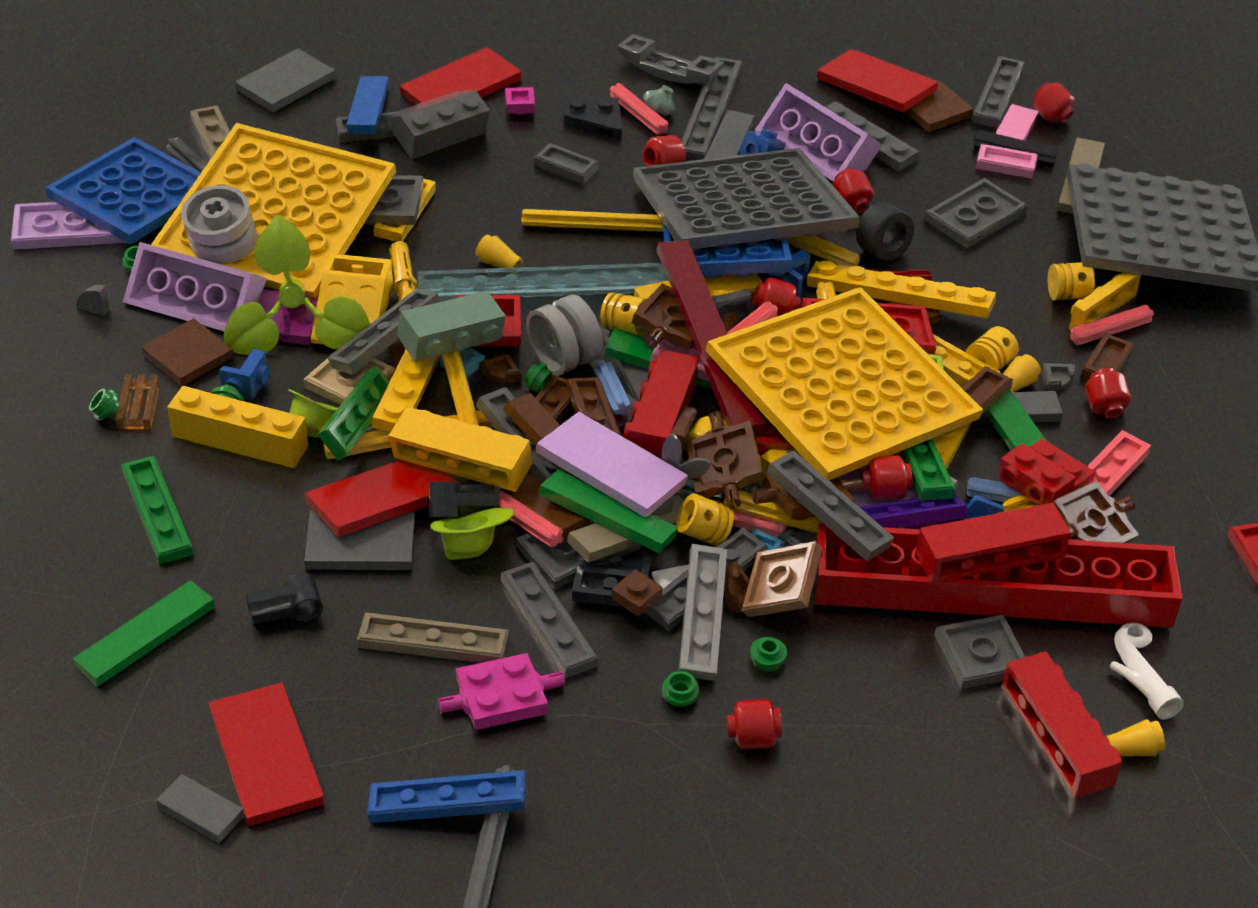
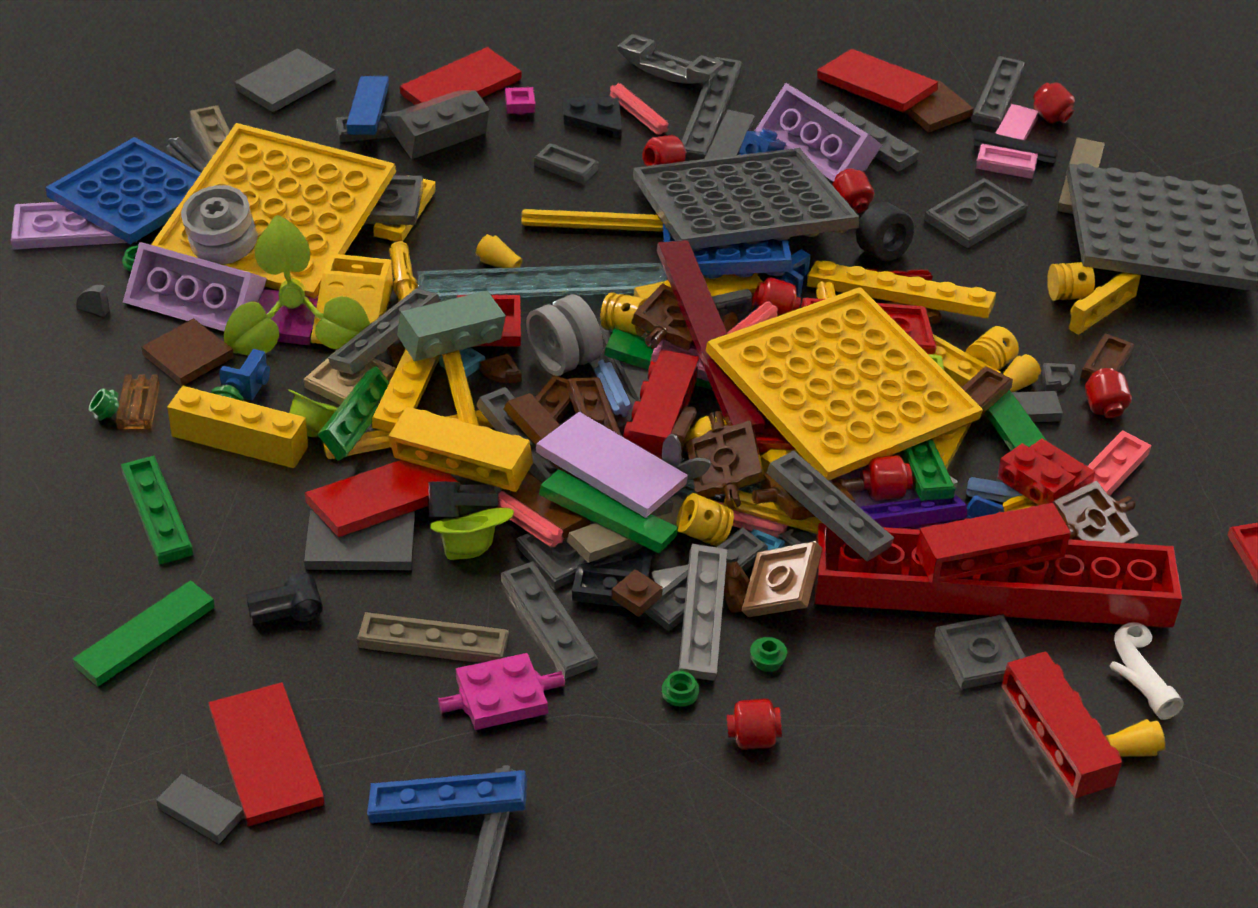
green plate [524,362,553,393] -> none
sand green piece [643,85,676,116] -> none
yellow axle [788,235,860,267] -> none
coral axle [1070,305,1154,345] -> none

